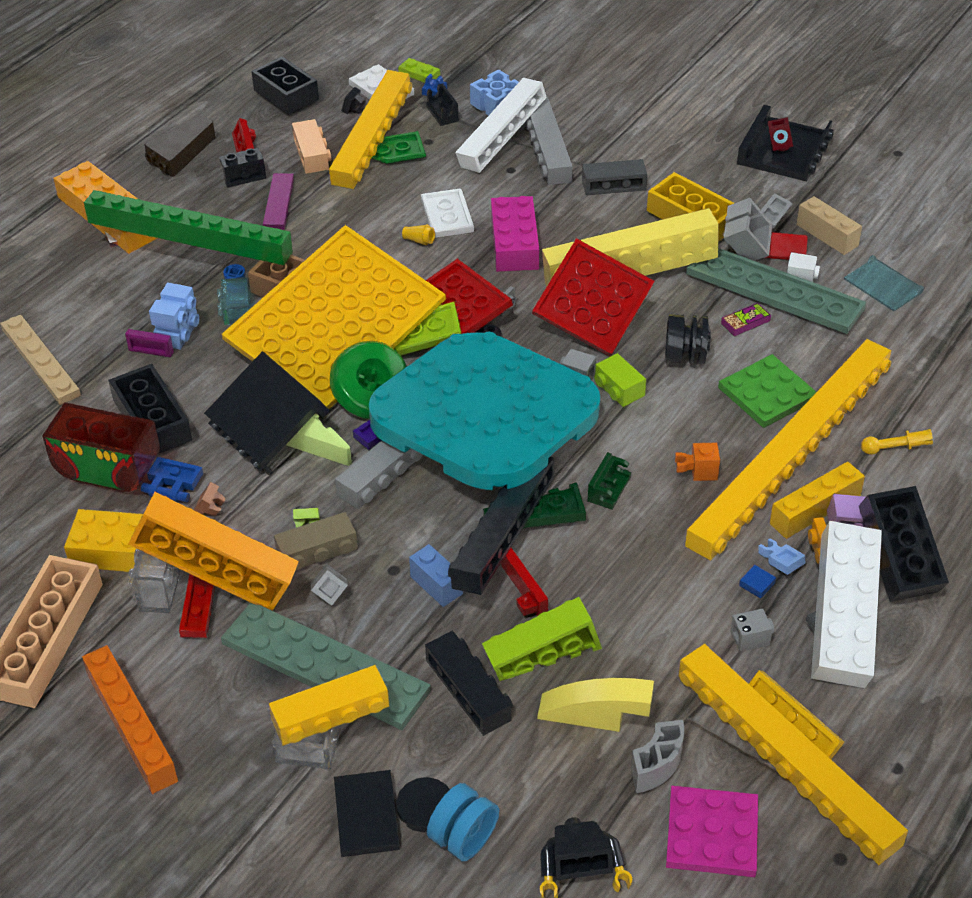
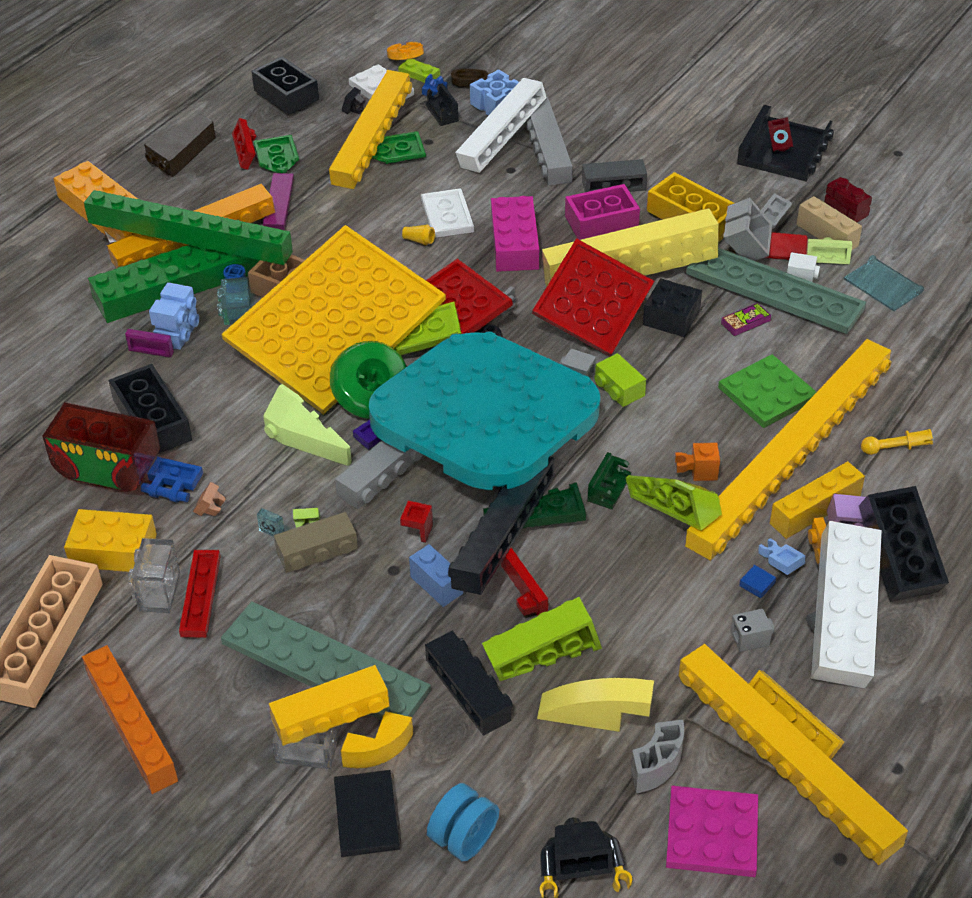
tan plate [0,314,81,405] -> none
light orange brick [128,492,299,611] -> none
black panel [204,351,330,474] -> none
black bracket [219,148,266,188] -> none
light nougat brick [292,119,332,174] -> none
light grey panel [311,564,348,606] -> none
black tile [396,777,450,832] -> none
black wheel [665,314,711,364] -> none
none -> green brick [88,245,260,323]
none -> light orange brick [107,184,275,269]
none -> green tile [253,135,299,173]
none -> clear light blue tile [257,508,285,537]
none -> yellow brick [341,711,413,768]
none -> light orange tile [387,42,424,60]
none -> red panel [400,501,433,543]
none -> dark brown plate [451,69,489,87]
none -> dark pink brick [565,184,640,240]
none -> lime wedge [626,475,722,530]
none -> black brick [643,278,702,337]
none -> yellowish green tile [806,237,852,264]
none -> dark red brick [824,177,872,223]

